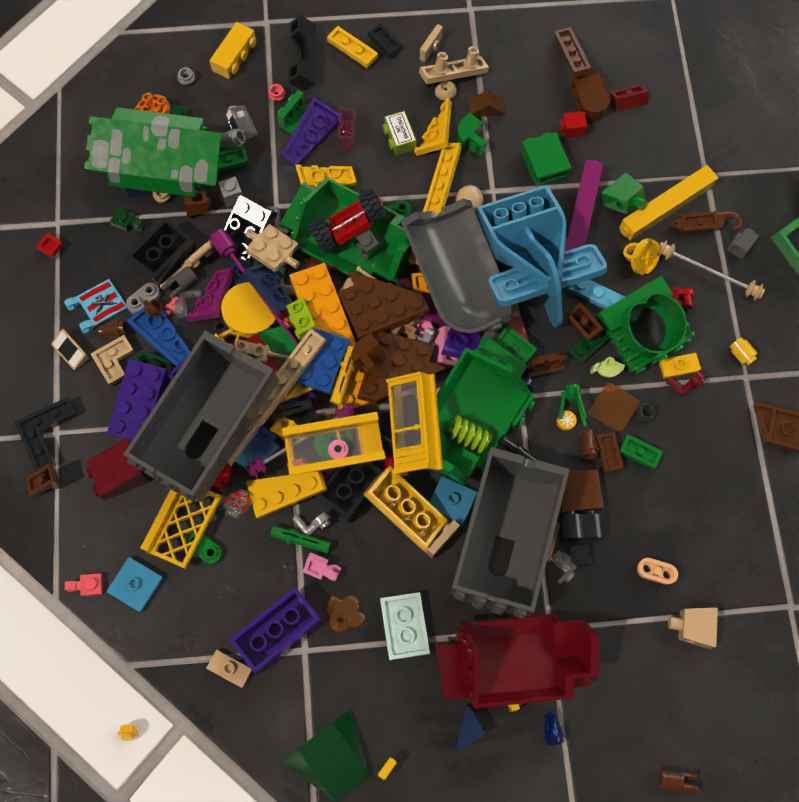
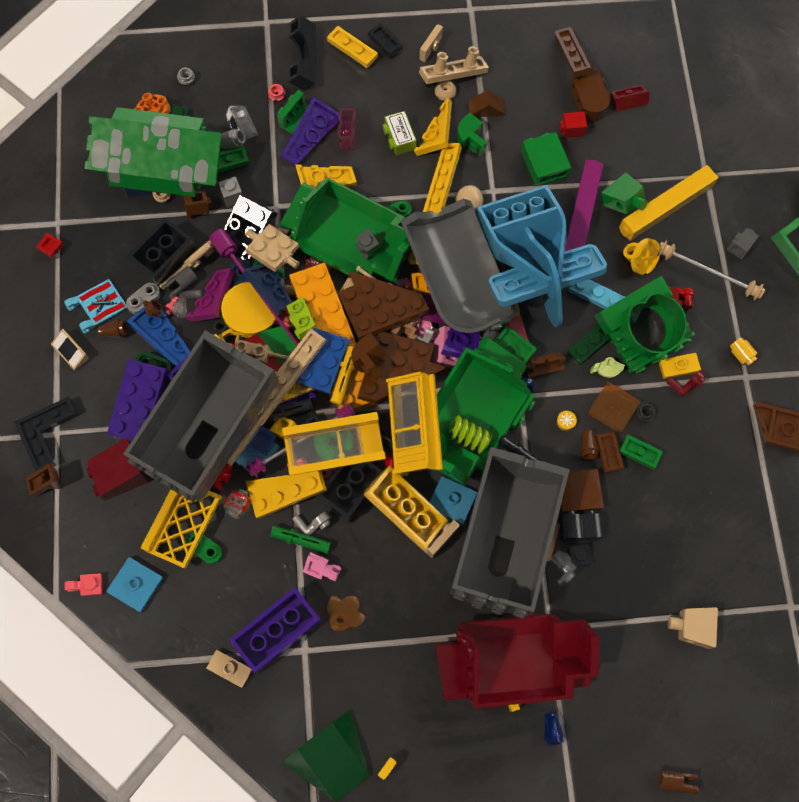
tan plate [91,335,134,386] -> none
dark green plate [110,207,144,231] -> none
yellow plate [117,724,139,741] -> none
yellow brick [209,22,256,79] -> none
plate [309,188,388,254] -> none
bright pink plate [328,440,348,459] -> none
light aqua plate [380,592,430,661] -> none
dark blue slope [455,706,486,750] -> none
green plant [558,384,587,427] -> none
reddish brown slope [566,303,604,341] -> none
light nougat plate [637,558,678,585] -> none
reddish brown plate [670,211,743,234] -> none

